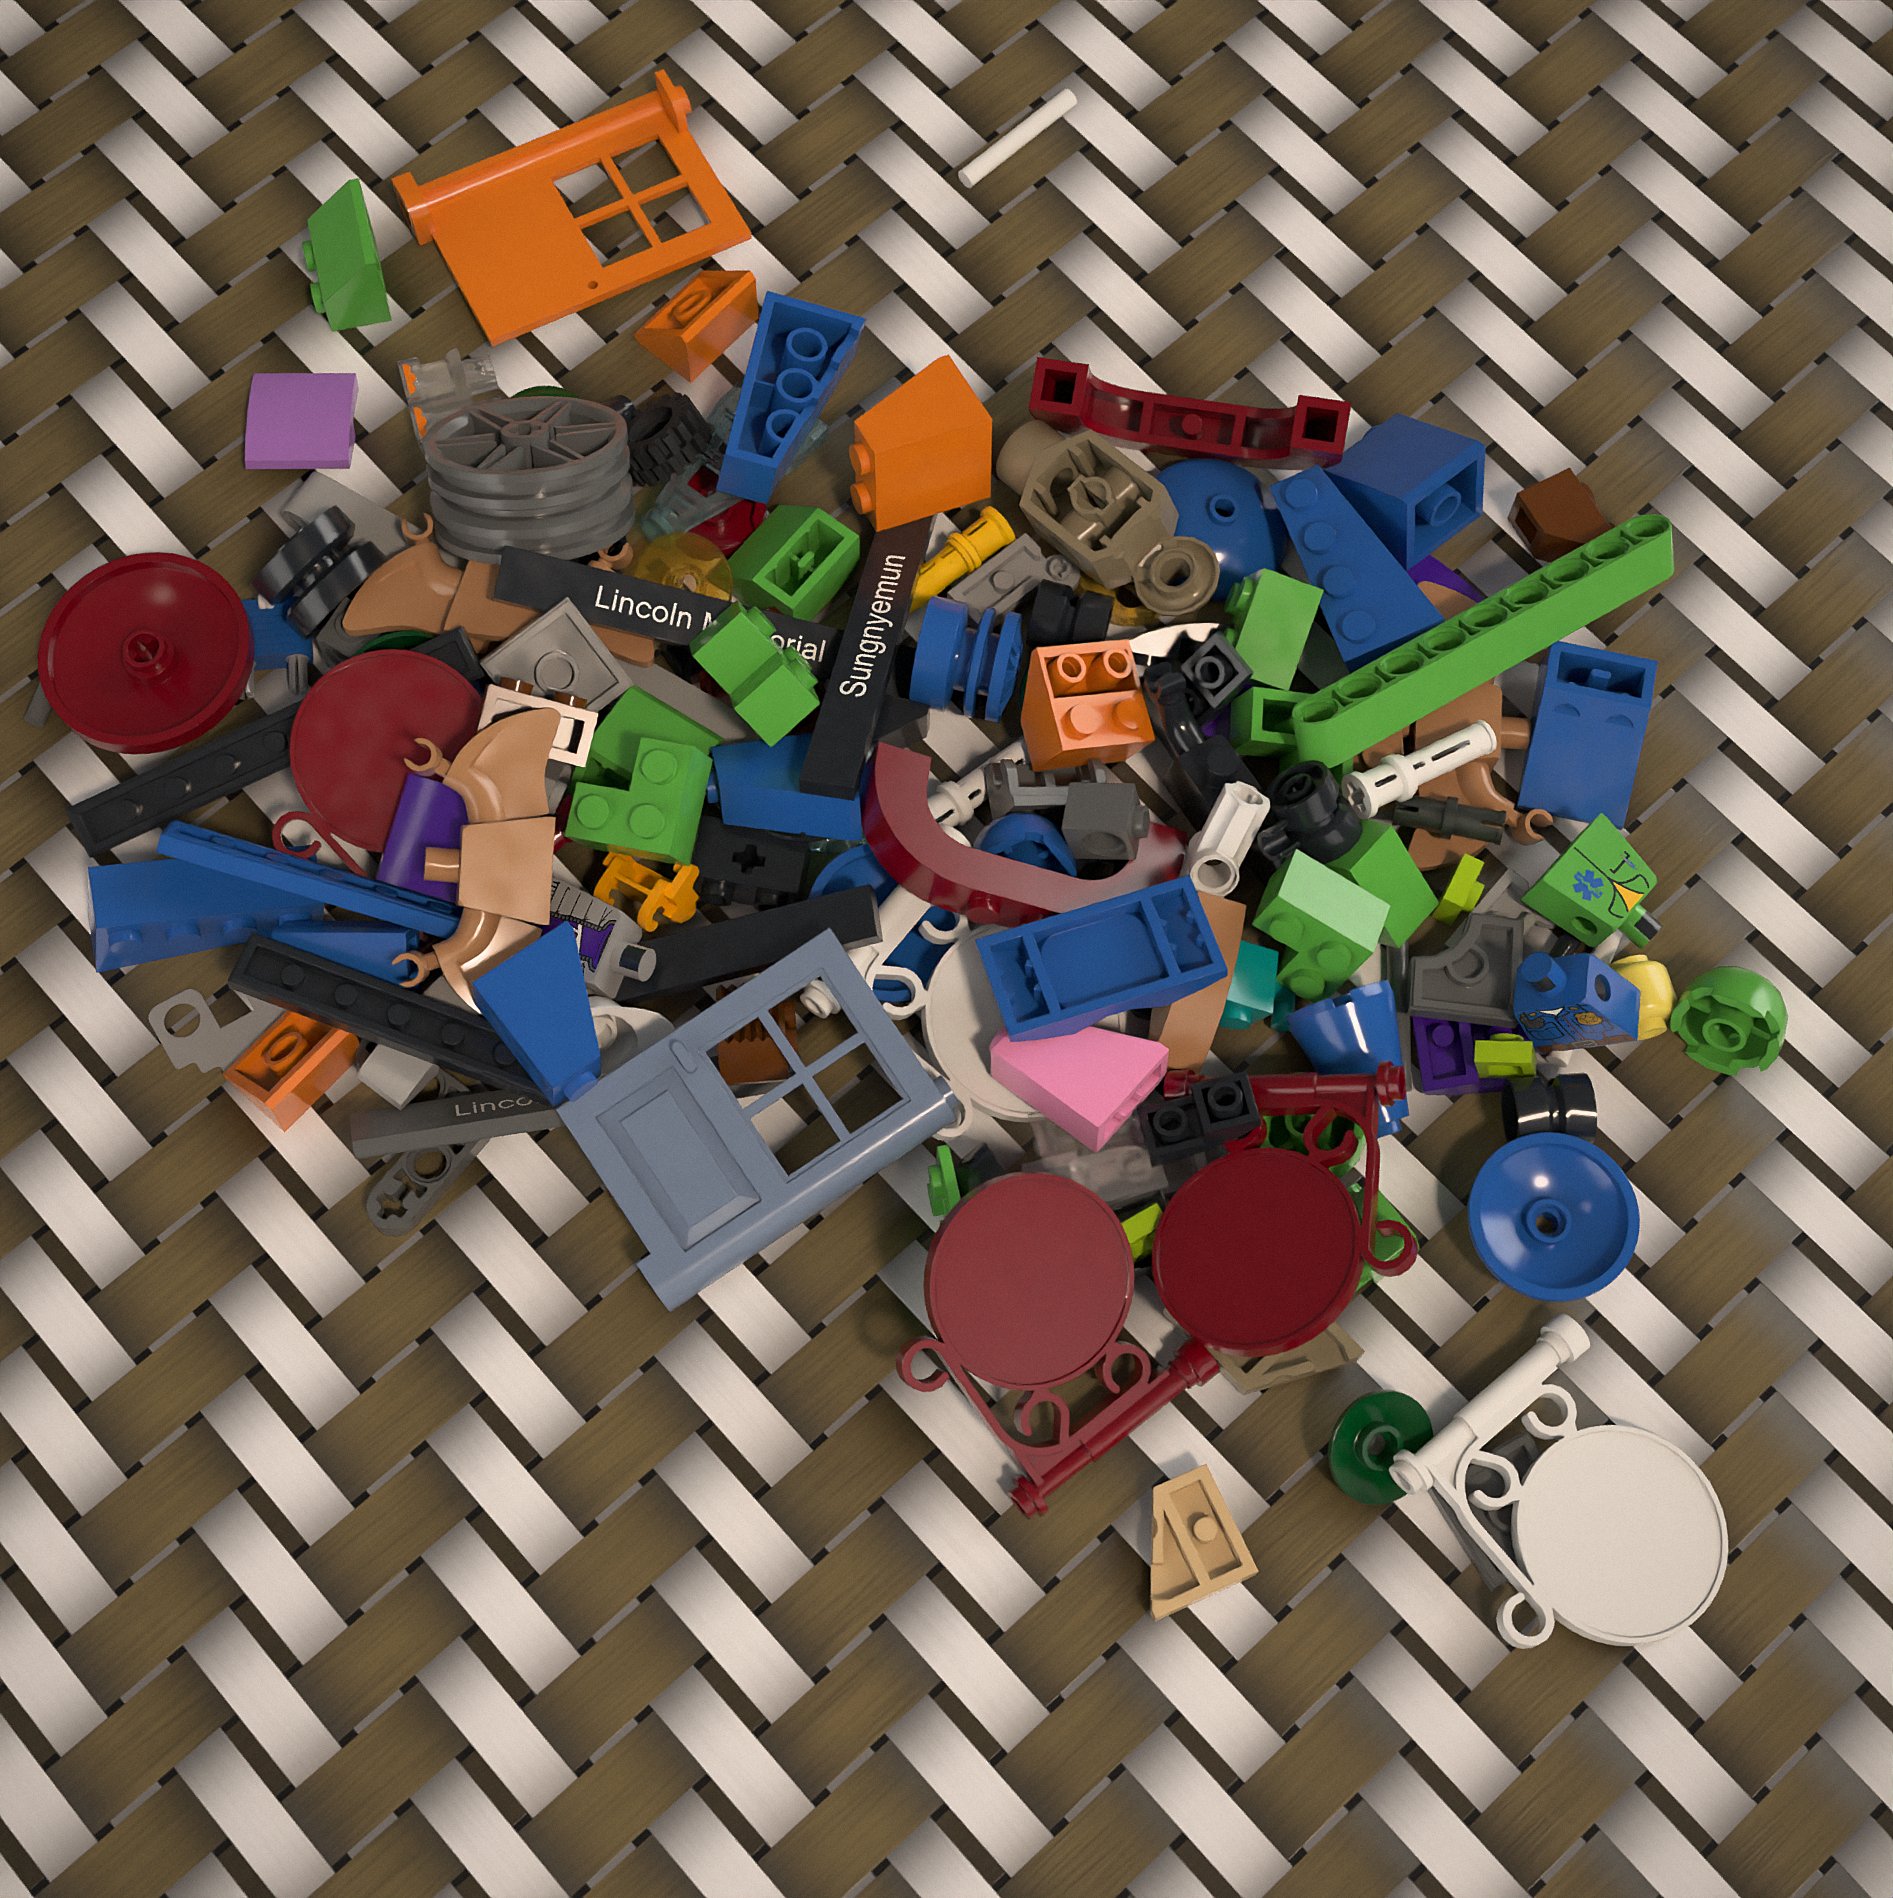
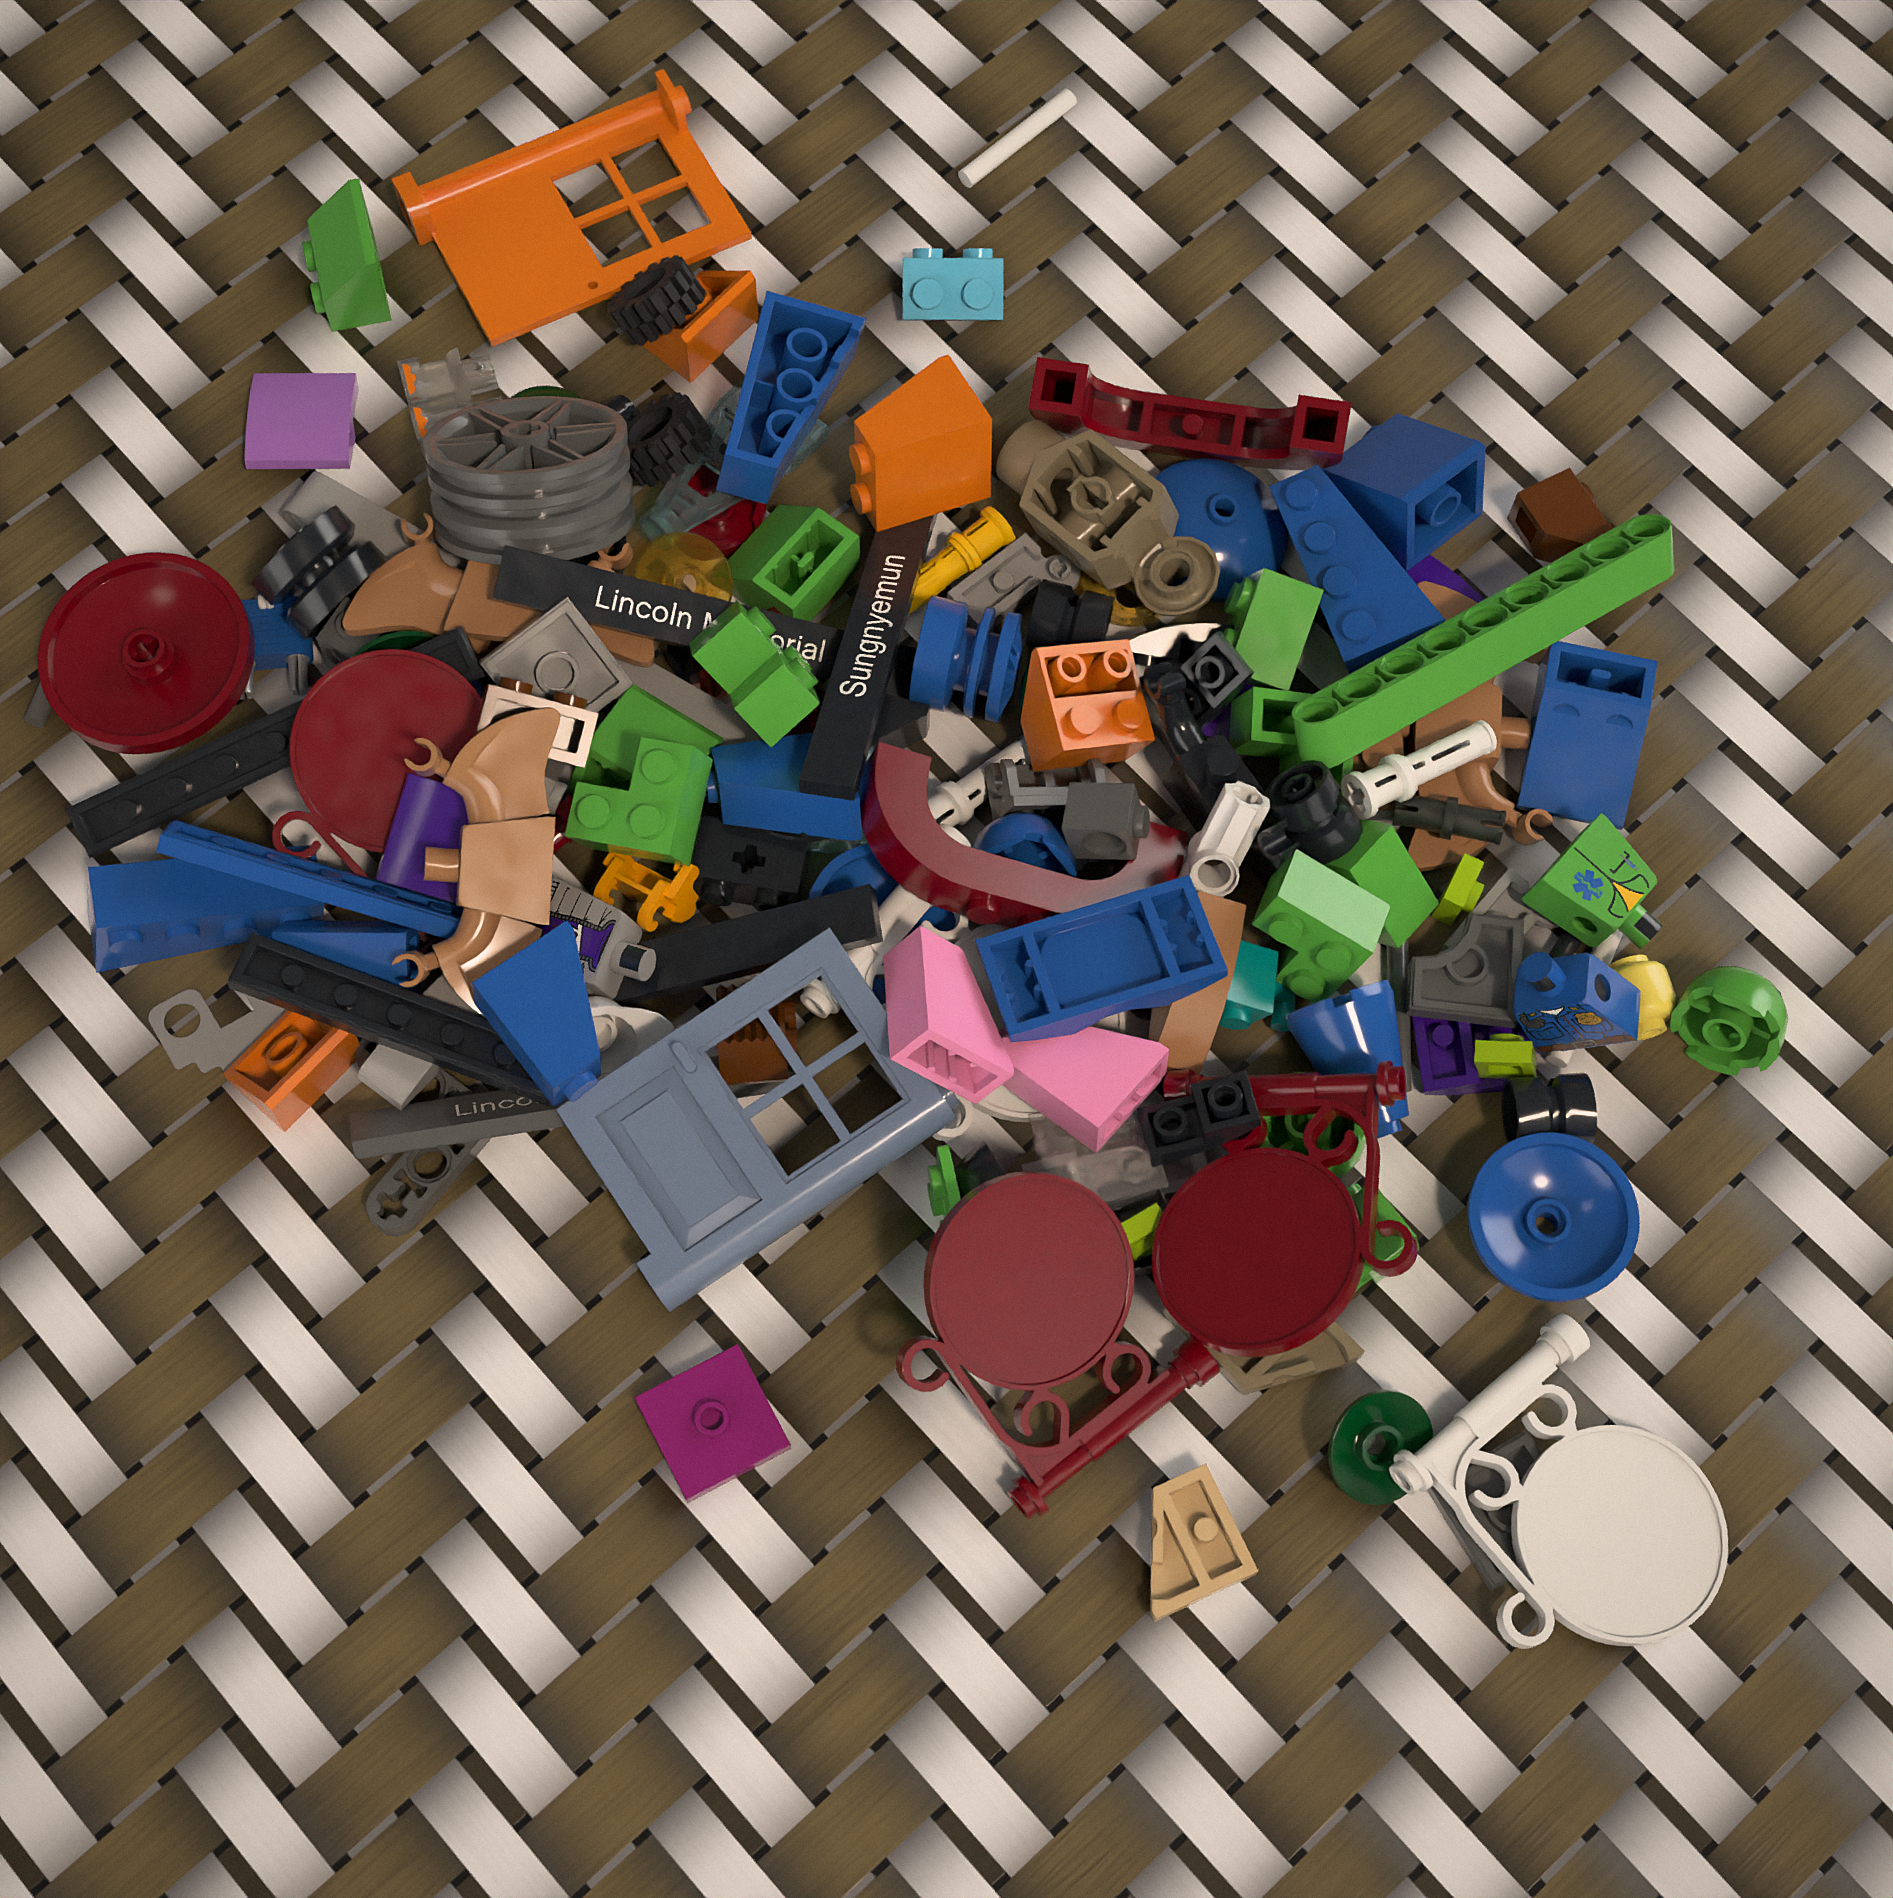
none -> black tyre [607,255,706,346]
none -> magenta plate [634,1344,791,1504]
none -> bright pink slope [883,926,1015,1104]
none -> medium azure bracket [903,248,1004,321]

